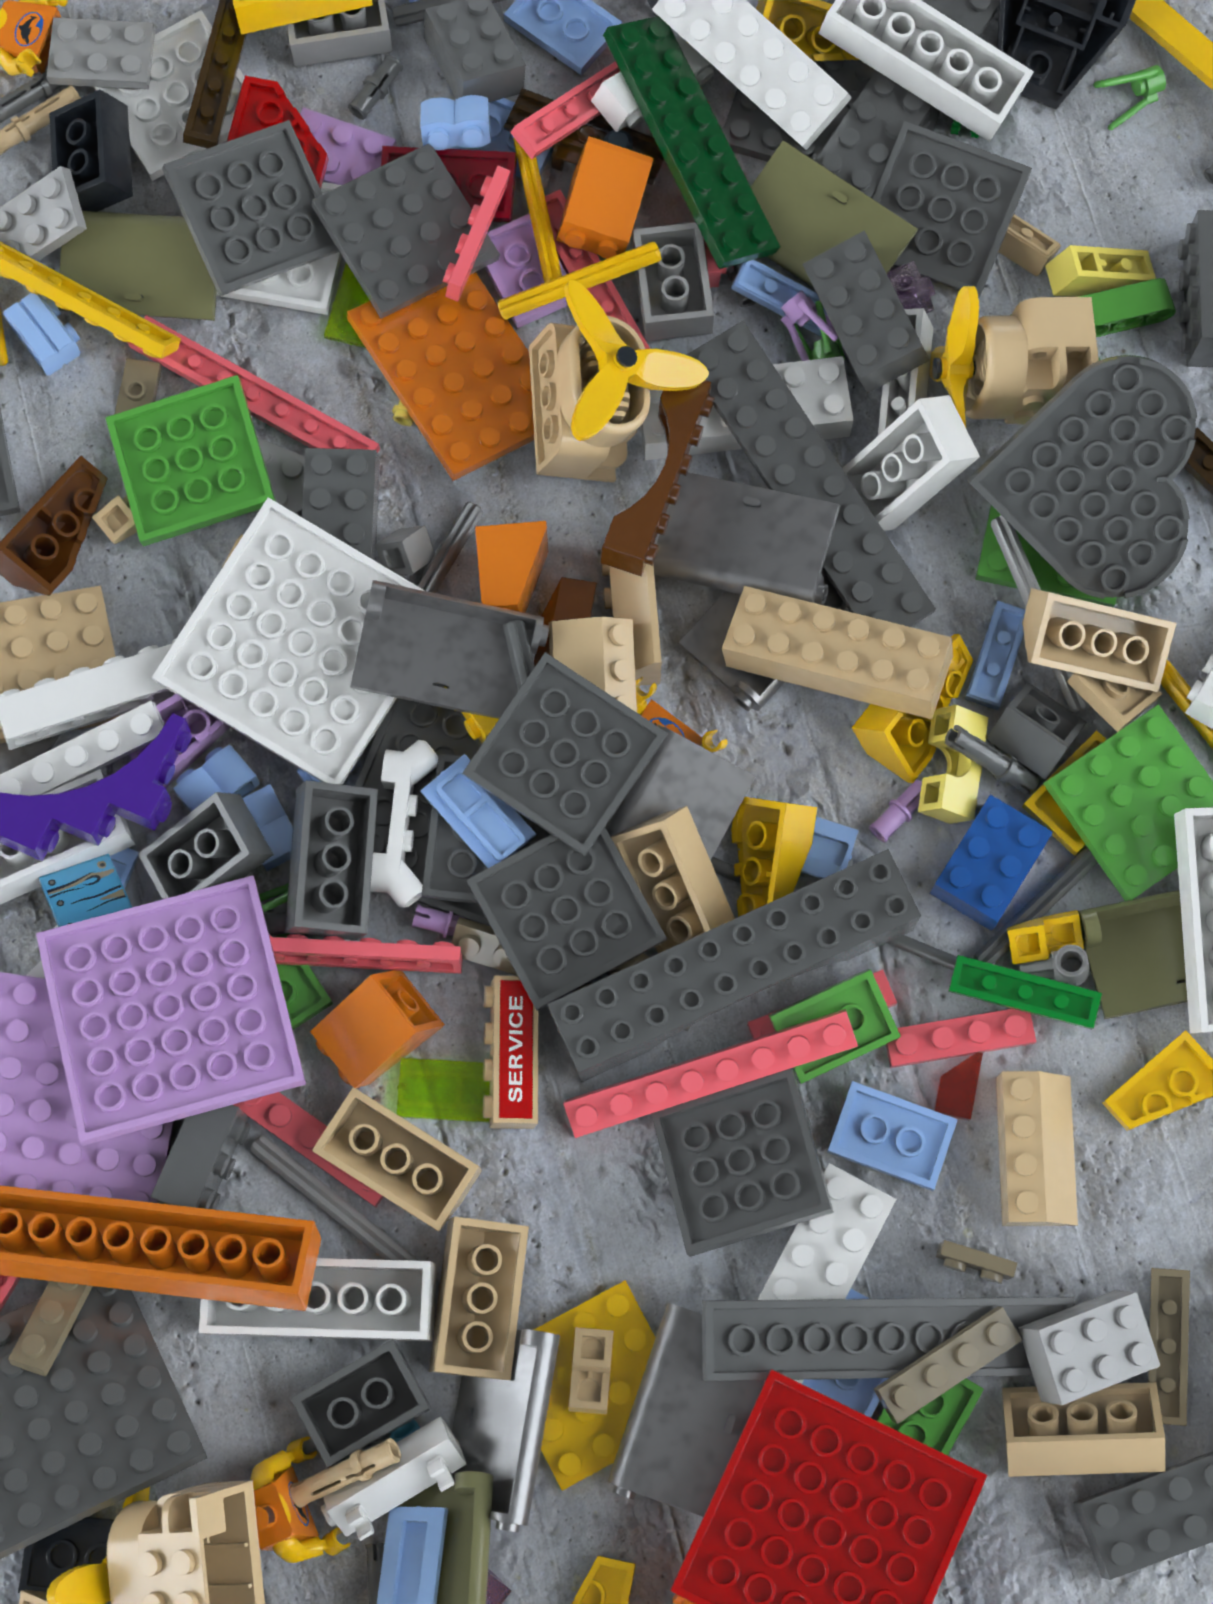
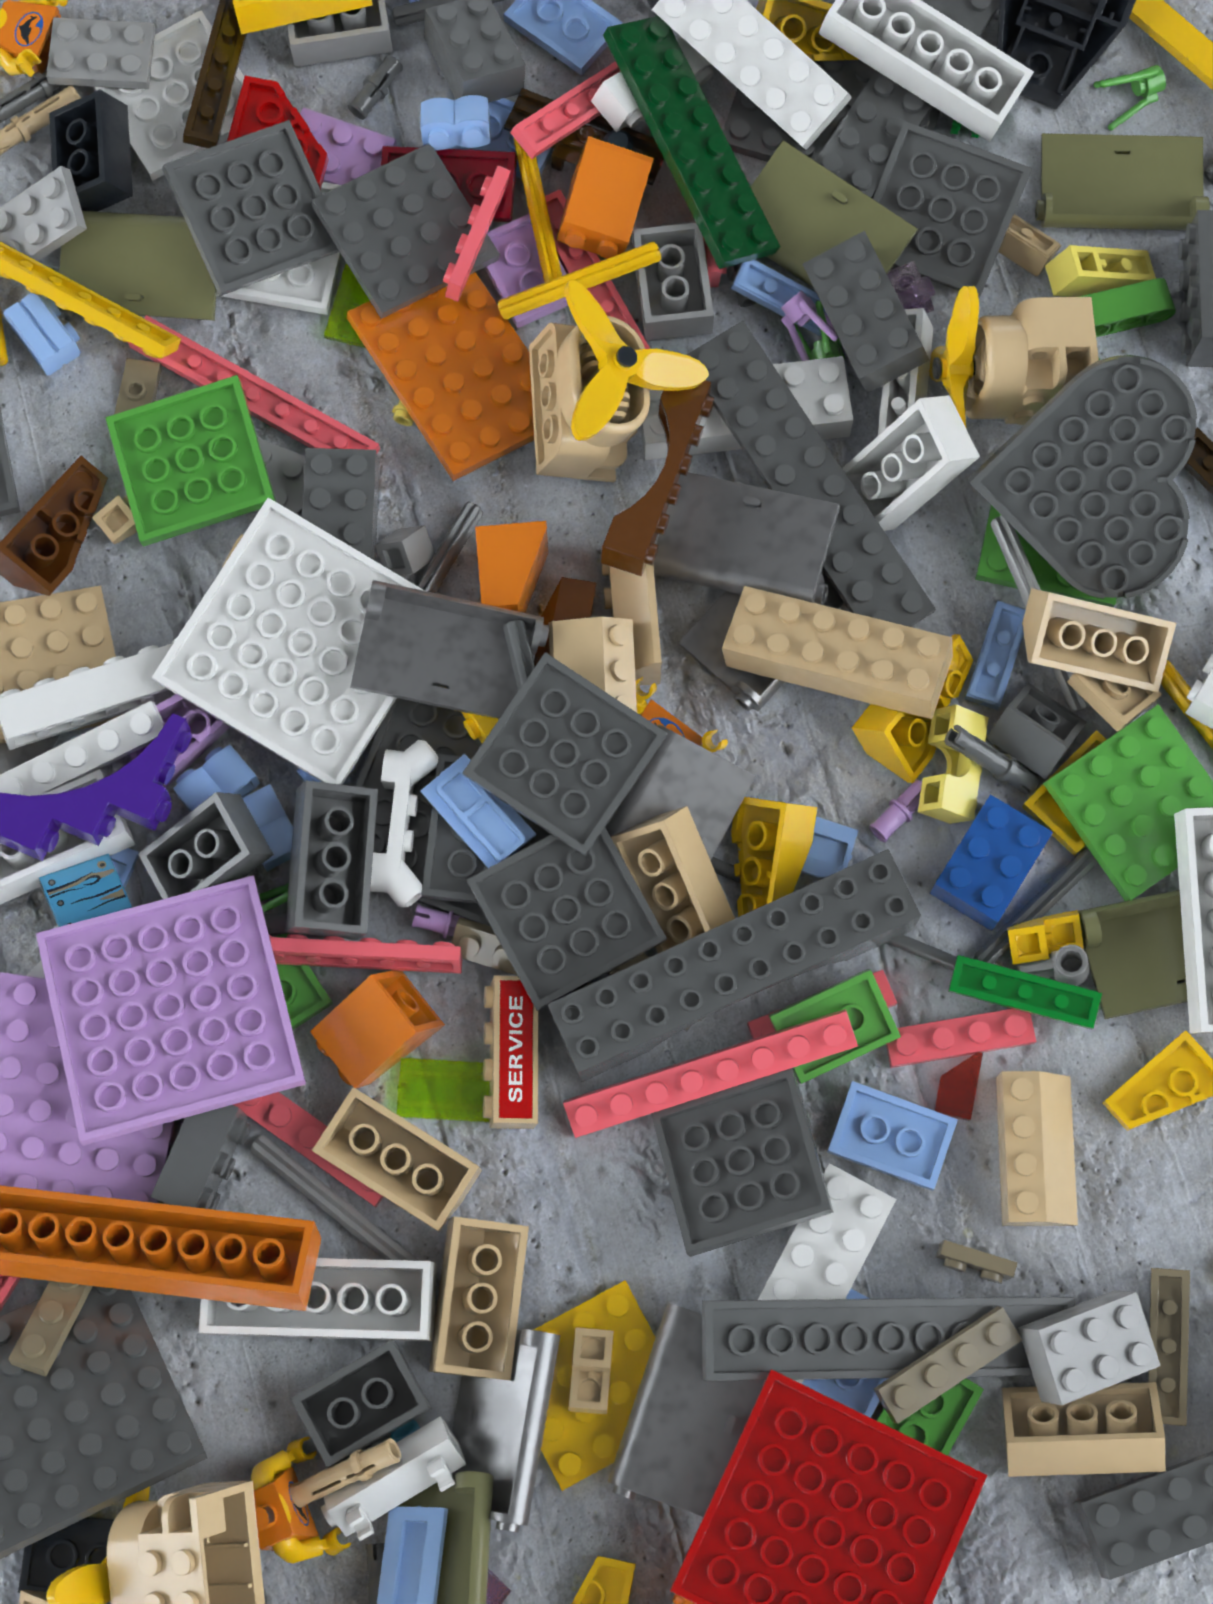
none -> olive door [1035,133,1210,231]

